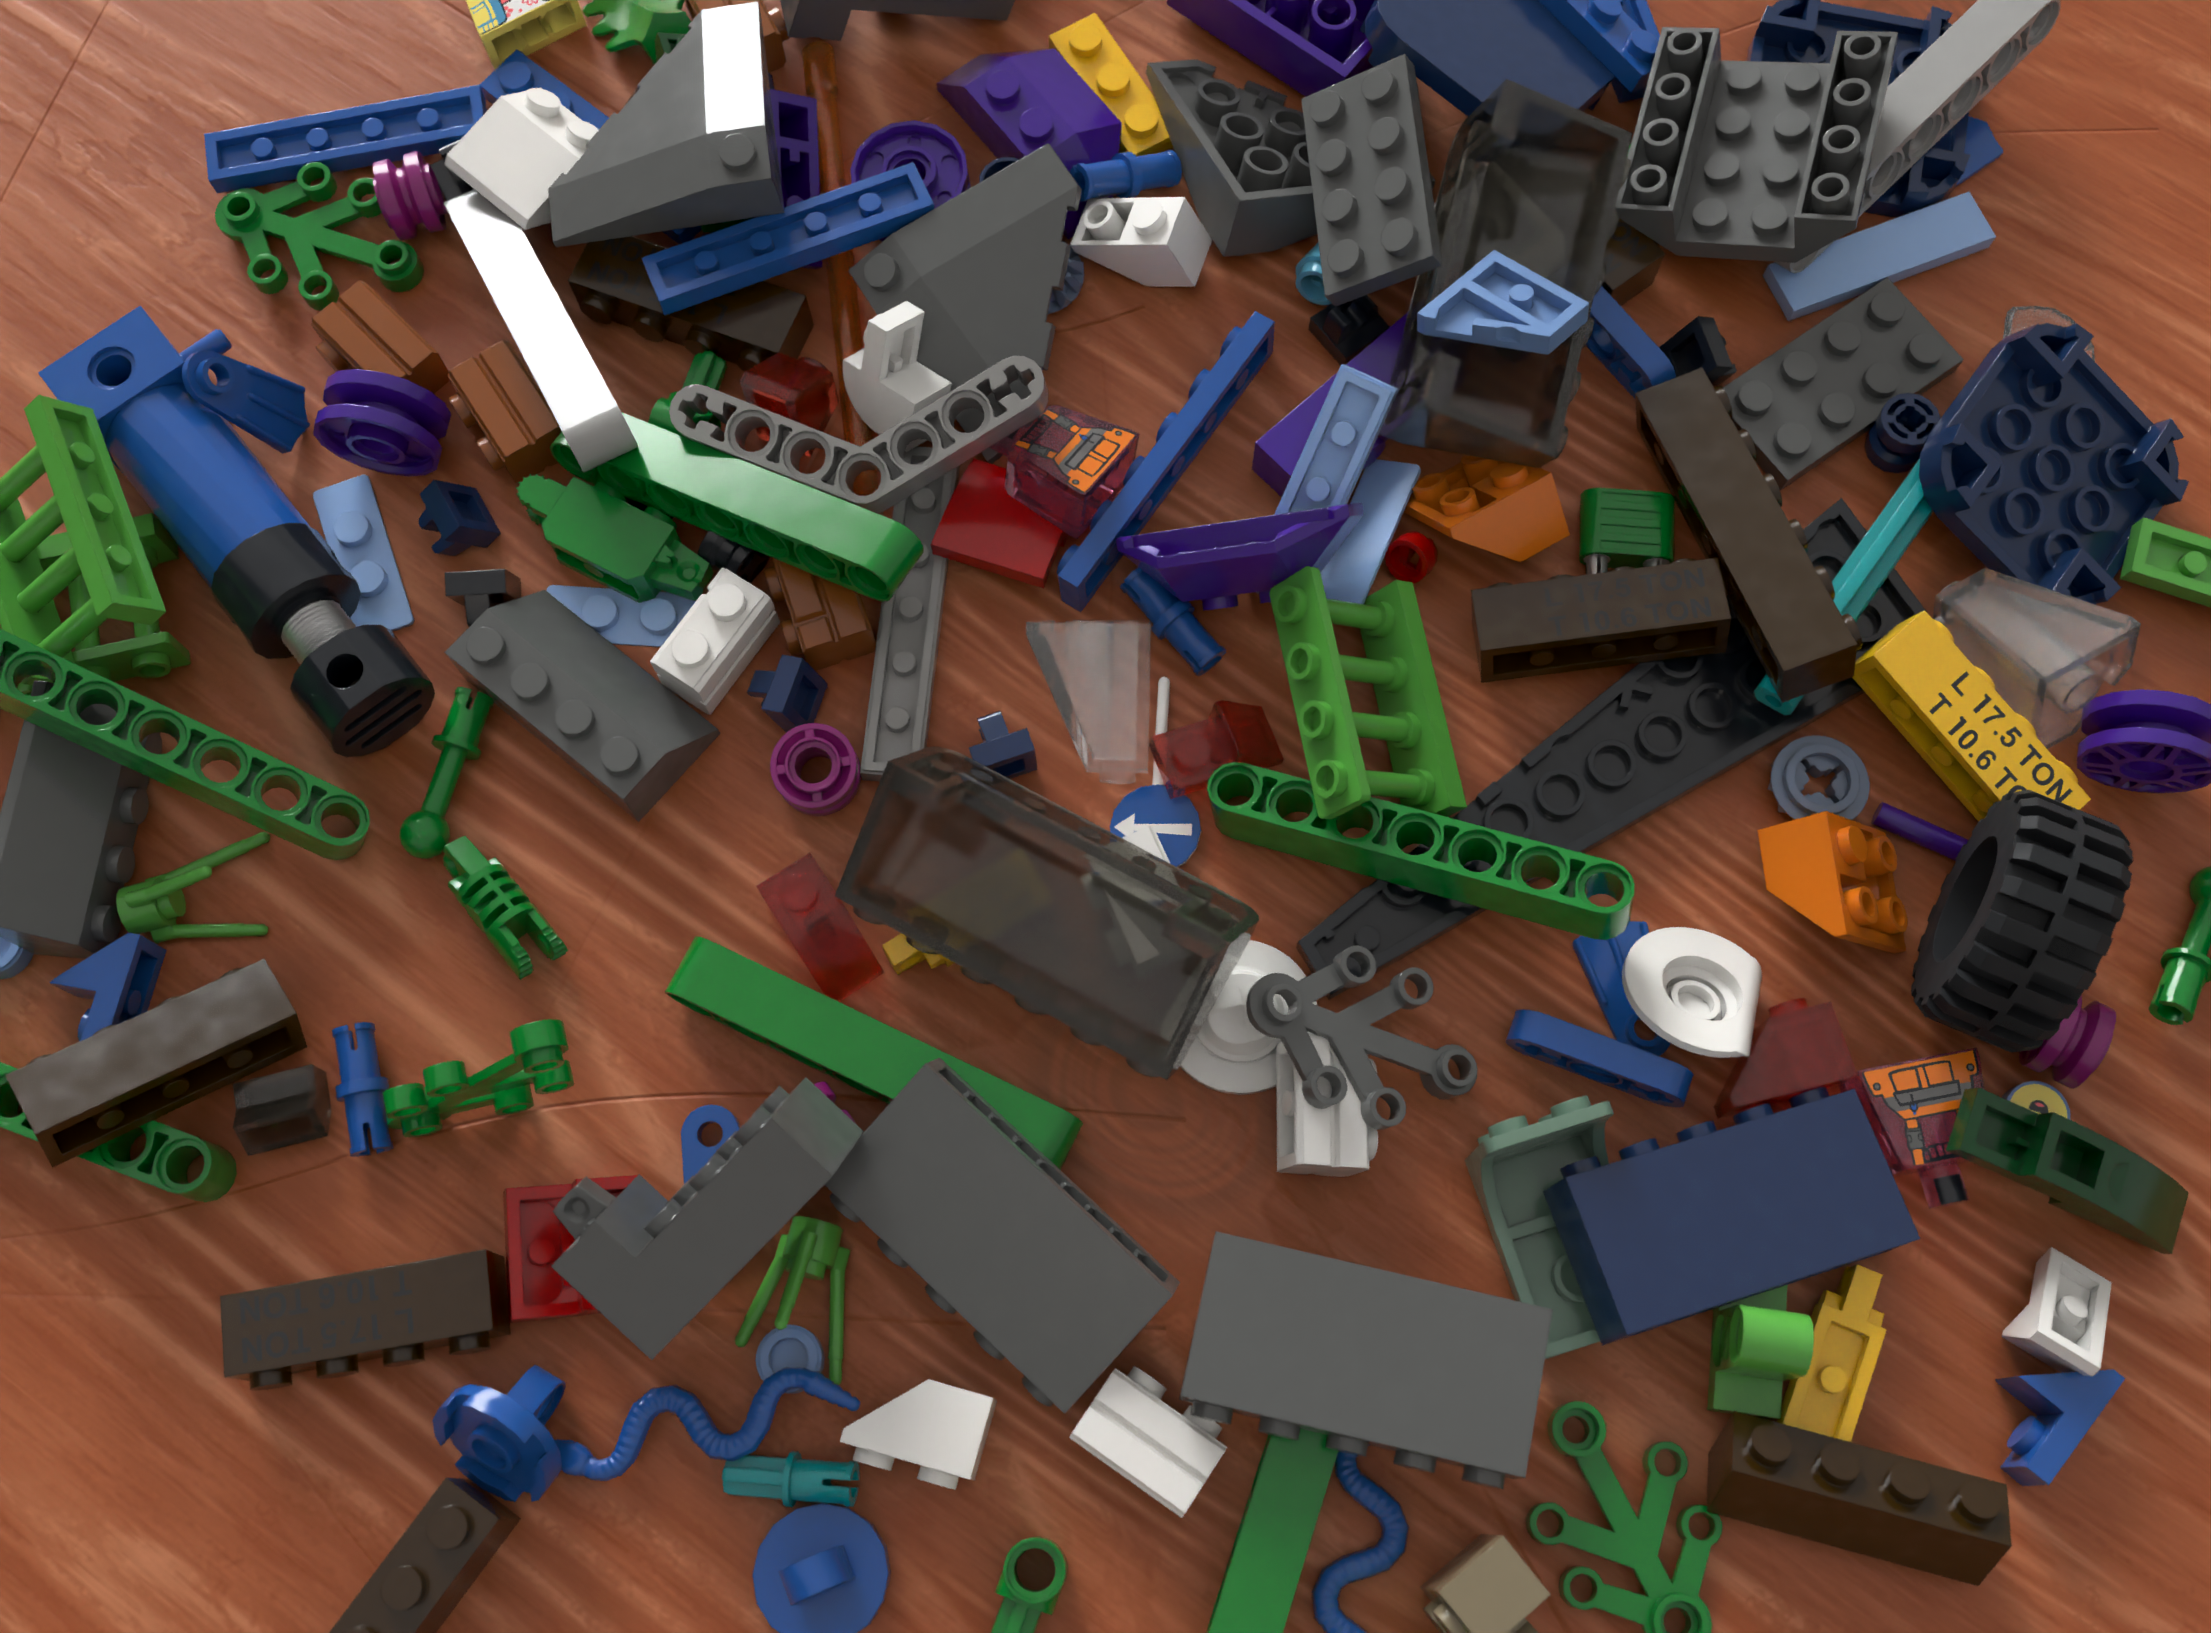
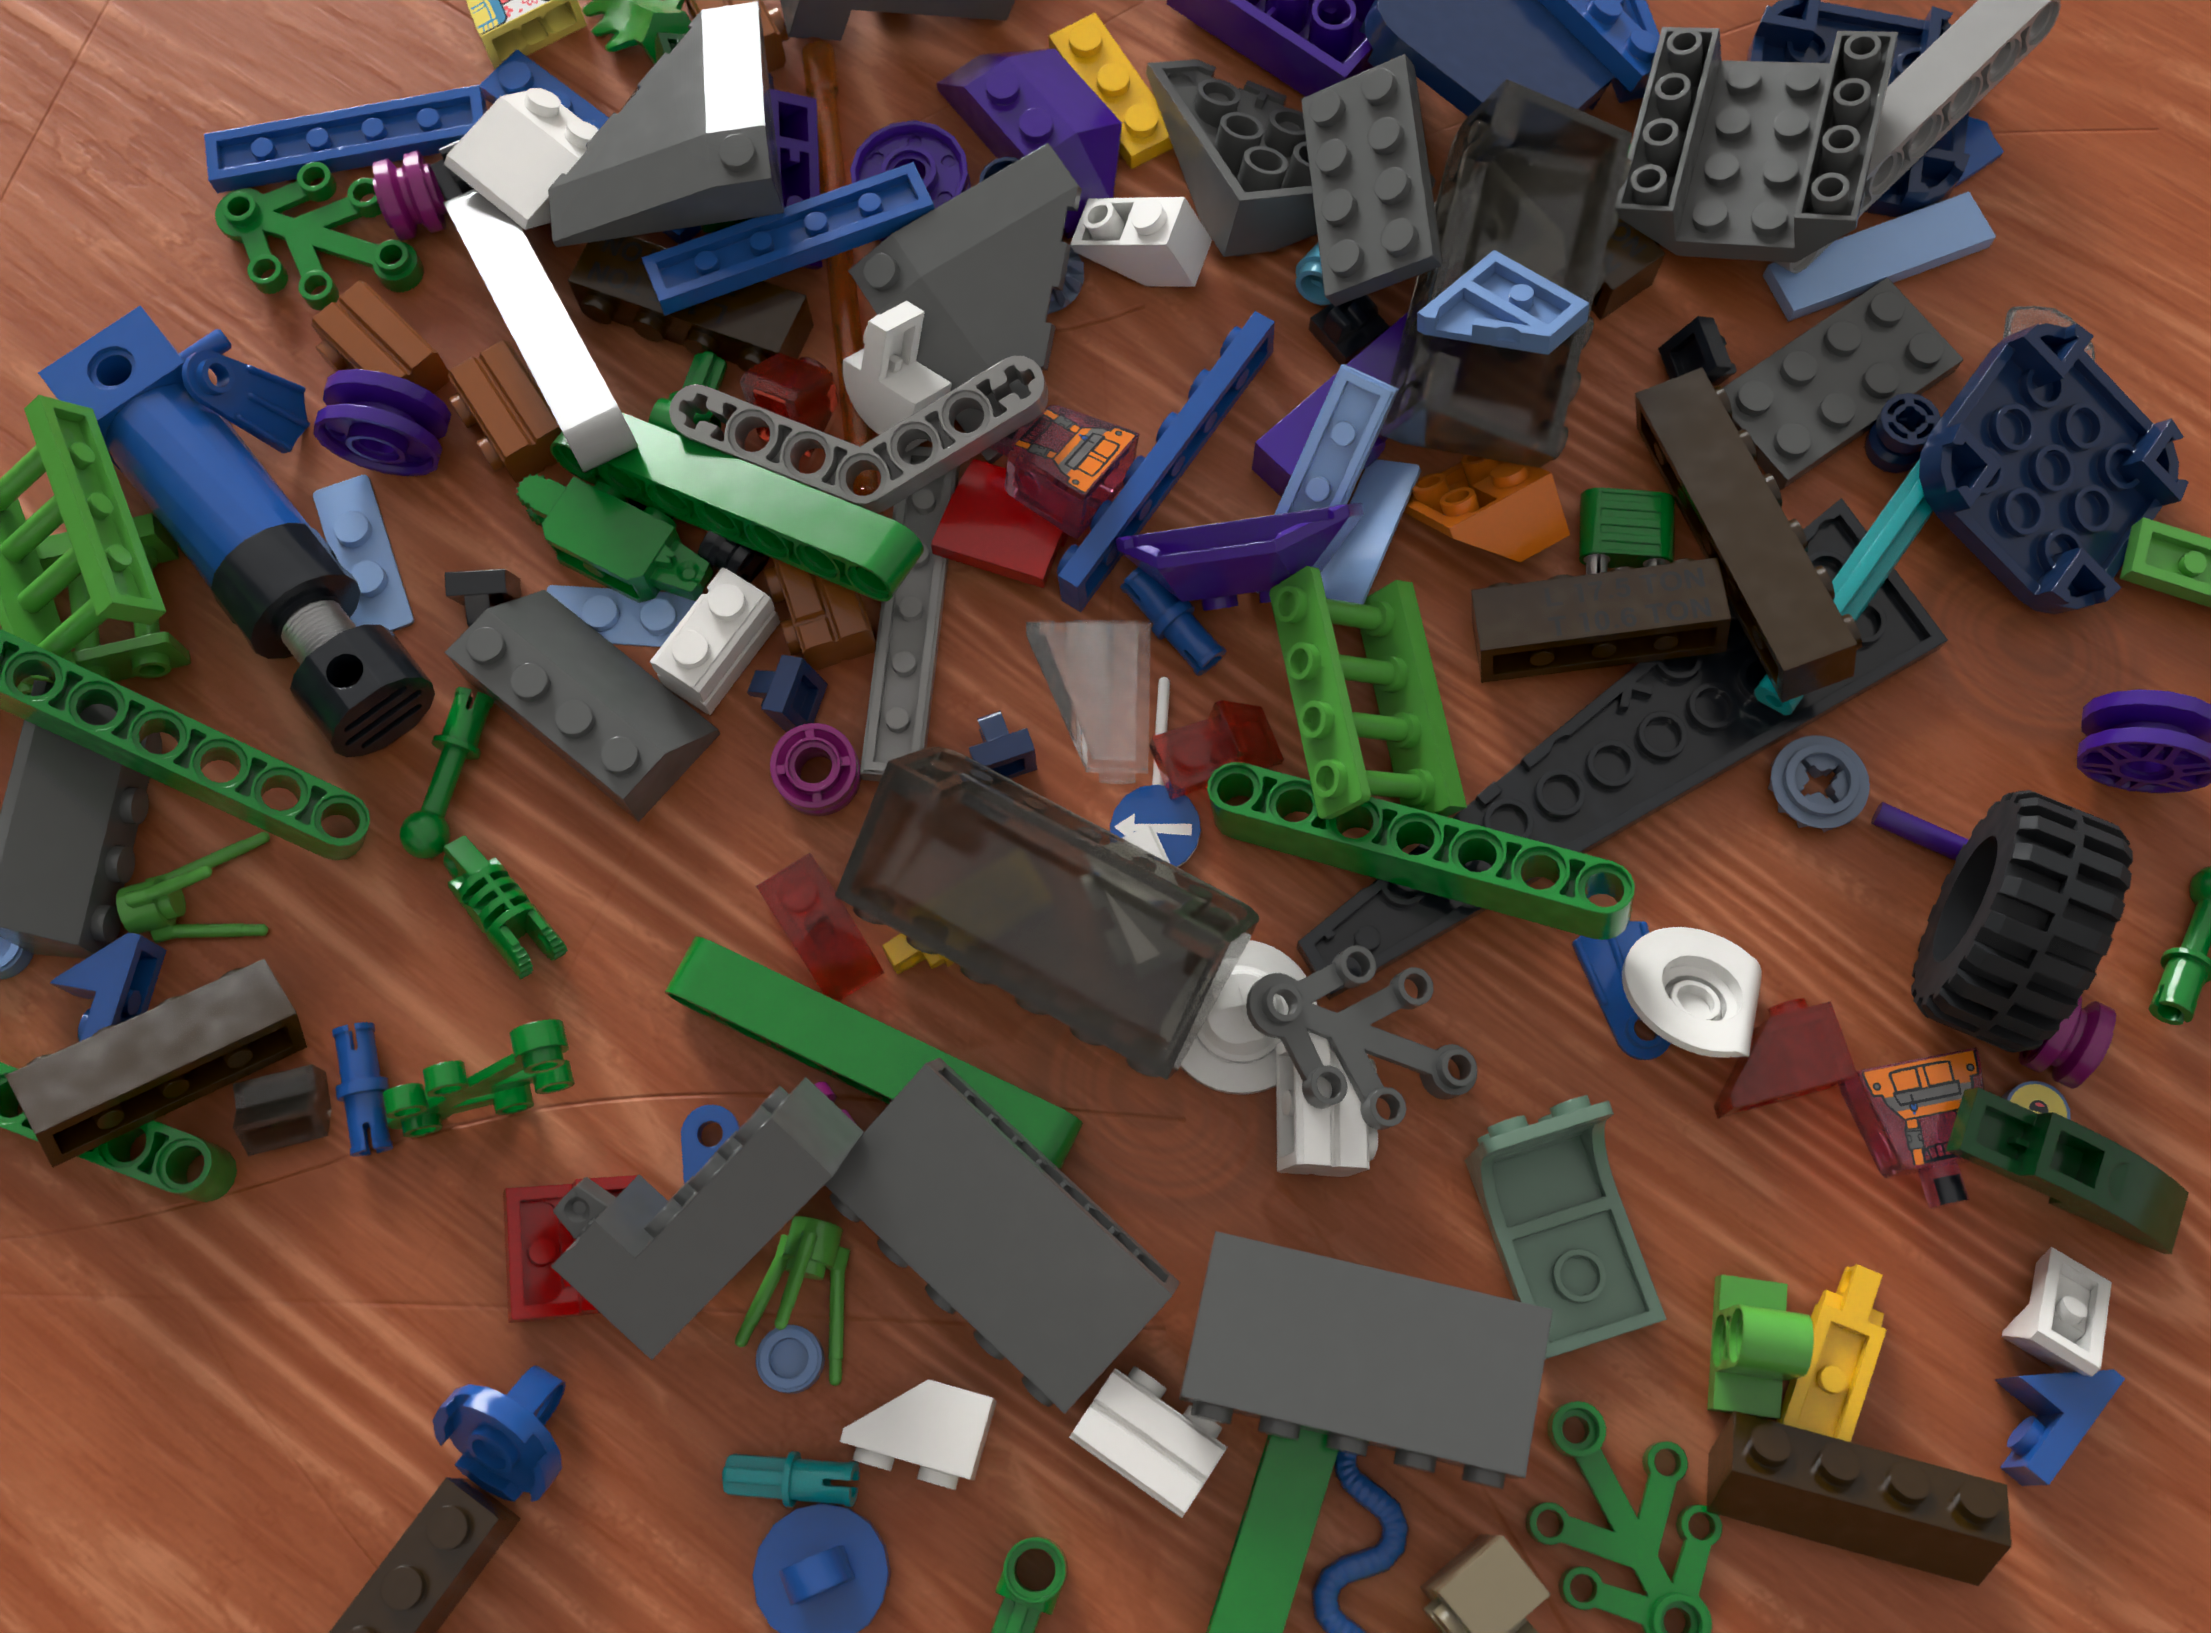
dark brown brick [220,1249,511,1391] -> none
dark blue tile [418,480,501,556] -> none
blue animal [554,1367,860,1481] -> none
blue pin [1070,150,1182,202] -> none
red hinge [1385,531,1438,583] -> none
blue beam [1506,1009,1693,1107] -> none
dark blue brick [1543,1086,1920,1346] -> none
blue beam [1547,262,1676,398] -> none
orange slope [1757,811,1908,954] -> none
yellow brick [1852,610,2091,822] -> none
clear slope [1933,568,2141,749] -> none

